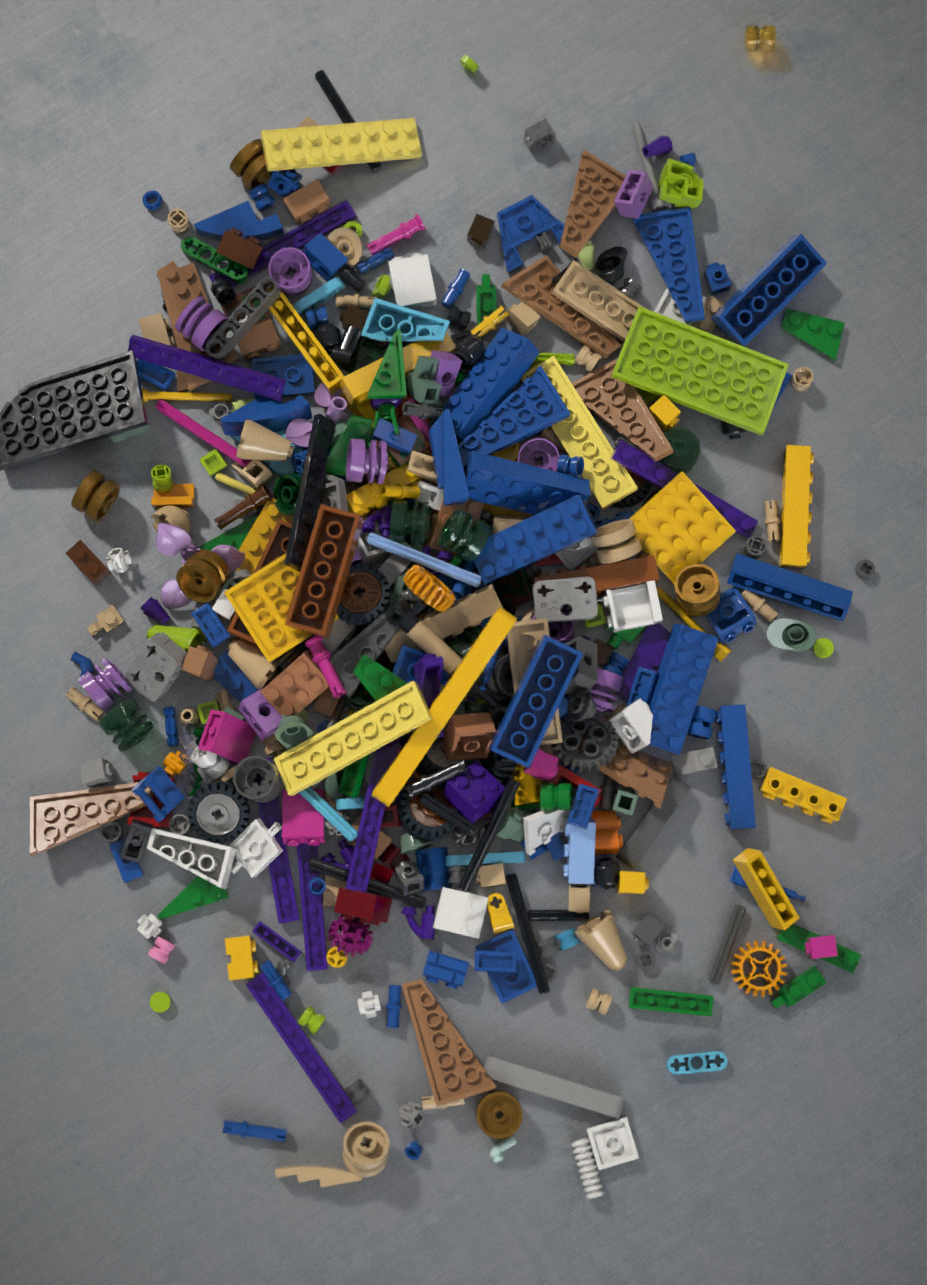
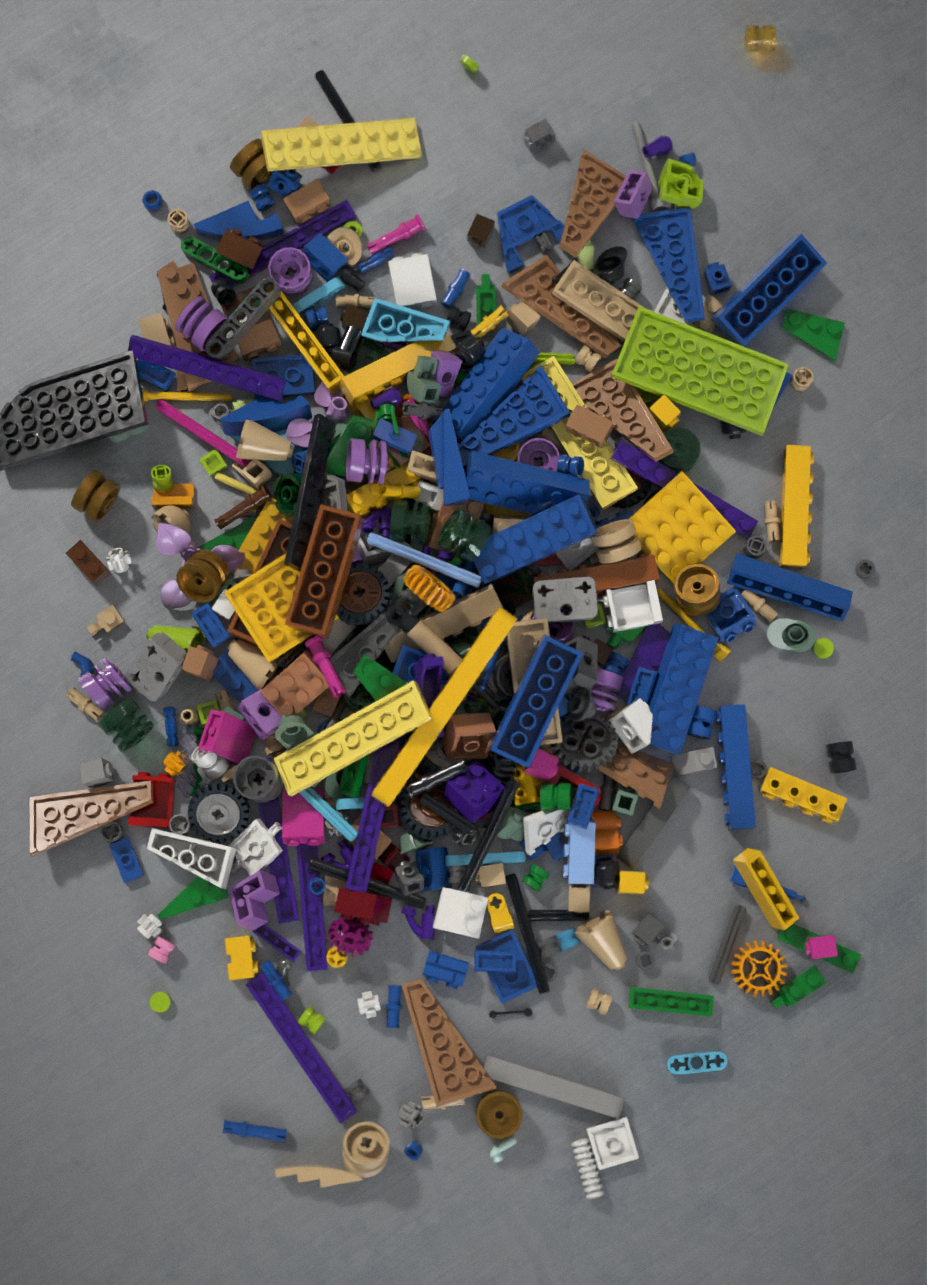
black slope [119,818,153,863] -> none
blue plate [132,766,185,822] -> none
dark purple cone [140,597,171,625] -> none
green wing [367,329,407,399] -> none
lime plate [372,274,391,299] -> none
none -> medium lavender brick [228,871,280,931]
none -> black hinge [489,1008,532,1019]
none -> green wheel [522,864,550,892]
none -> medium nougat brick [565,405,614,449]
none -> black wheel [826,741,857,774]

